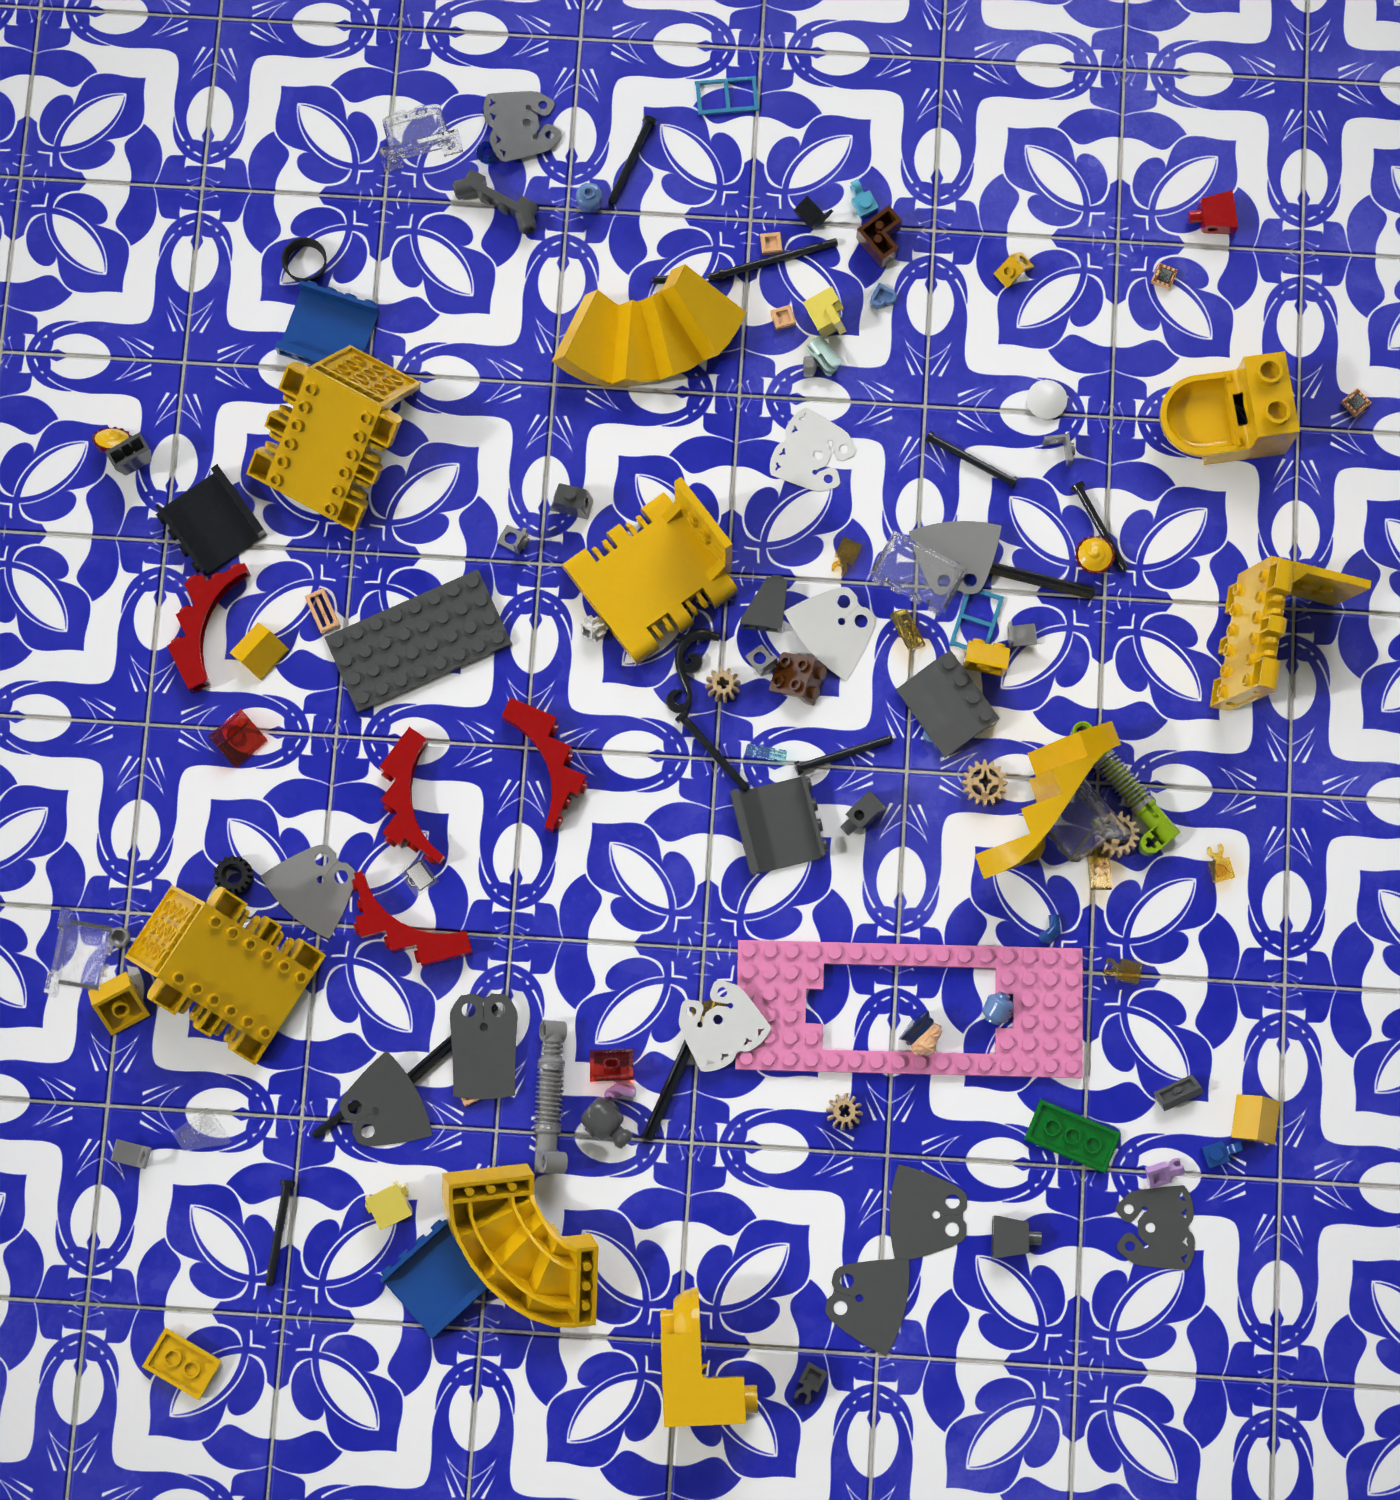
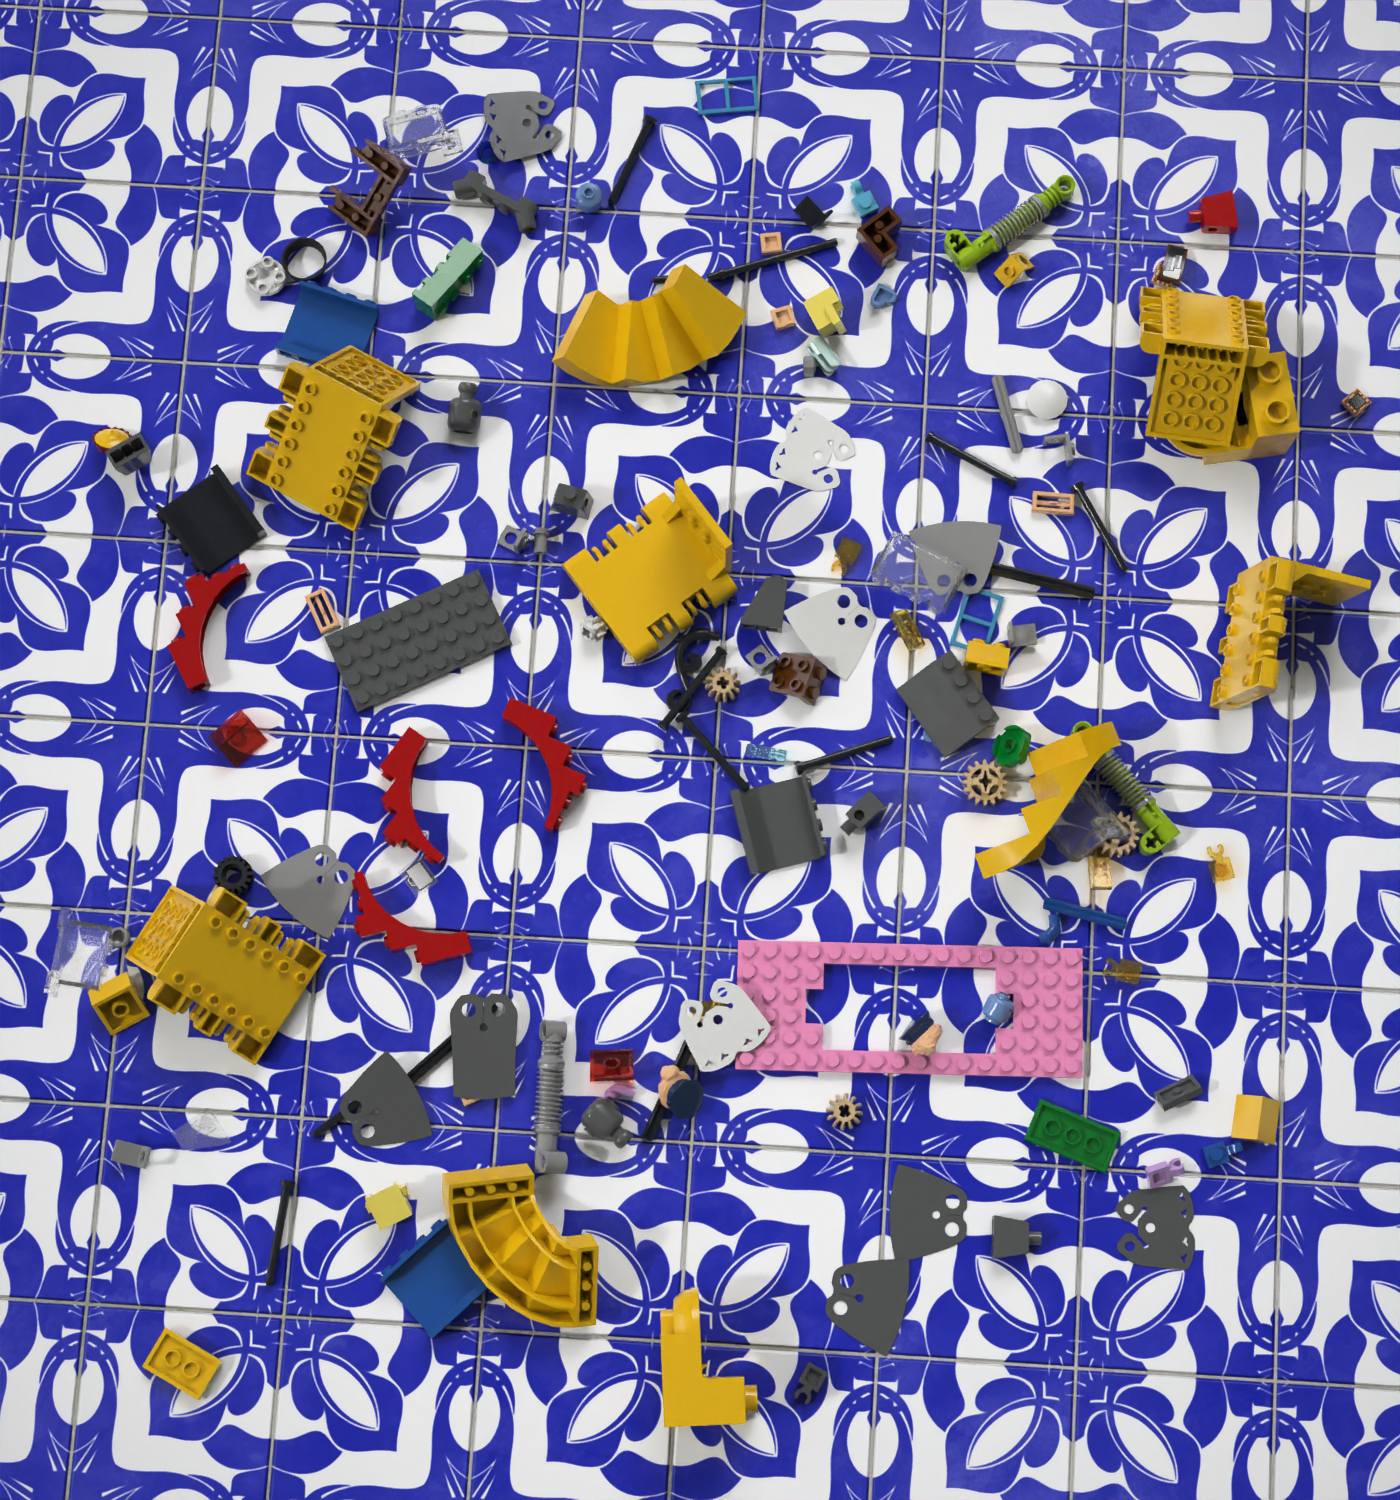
yellow slope [230,622,289,681] -> none
yellow piece [1075,535,1116,574] -> none
none -> white dish [245,256,286,296]
none -> reddish brown wedge [328,139,413,238]
none -> wedge [412,237,484,321]
none -> dark grey piece [447,382,482,434]
none -> light grey pin [532,527,549,555]
none -> black bar [657,646,727,732]
none -> dark blue piece [658,1065,704,1119]
none -> lime piece [944,175,1076,272]
none -> light grey axle [992,375,1023,454]
none -> green plate [993,725,1032,768]
none -> light nougat tile [1031,491,1075,516]
none -> blue axle [1043,897,1127,930]
none -> yellow bracket [1139,286,1270,447]
none -> slope [1159,244,1188,285]

